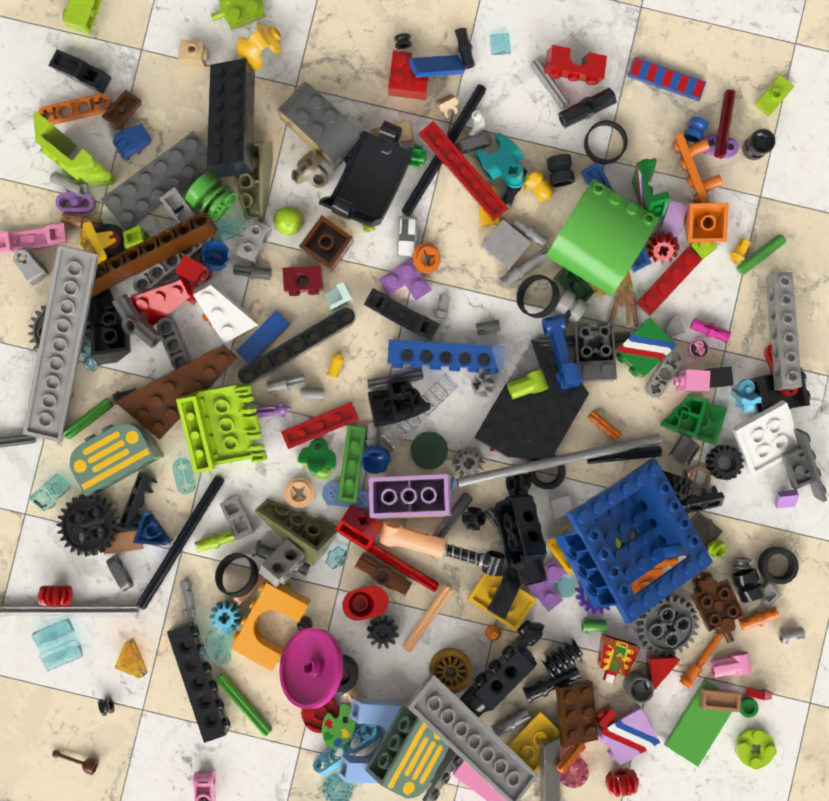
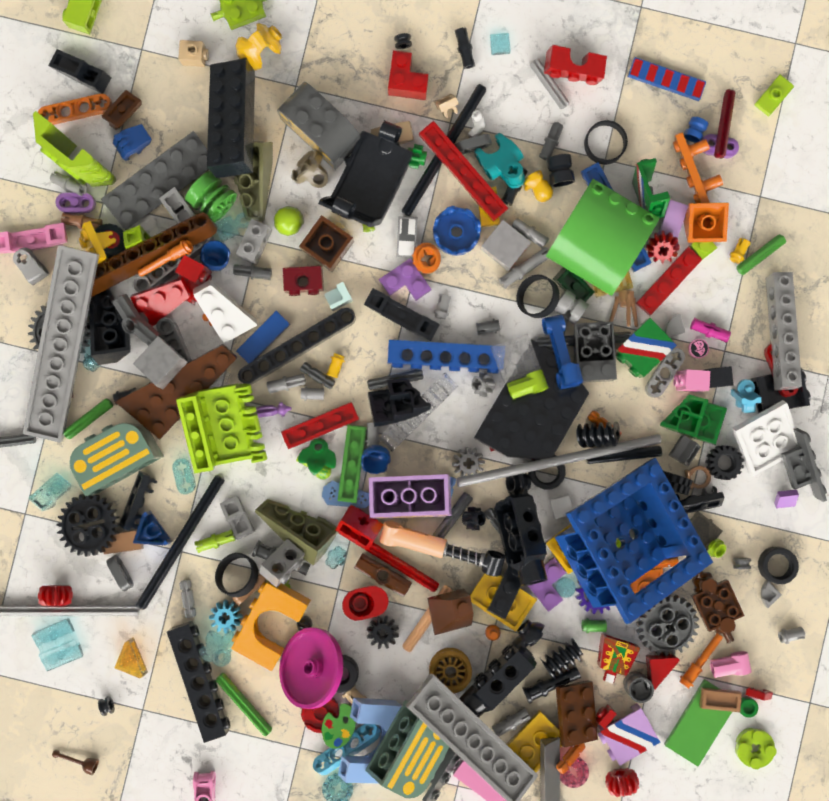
light nougat gear [284,477,315,508] -> none
blue tile [408,55,466,78] -> none
clear green tile [410,431,448,470] -> none
black piece [558,87,617,129] -> none
black wheel [731,568,765,603] -> none
orange pin [738,606,780,631] -> none
black wheel [742,129,776,160] -> none
none -> flat silver piece [133,336,187,390]
none -> orange pin [138,240,193,277]
none -> dark grey axle [300,362,335,389]
none -> reddish brown slope [427,589,474,635]
none -> blue plate [433,206,481,256]
none -> dark grey axle [539,122,563,160]
none -> black piece [576,422,620,448]

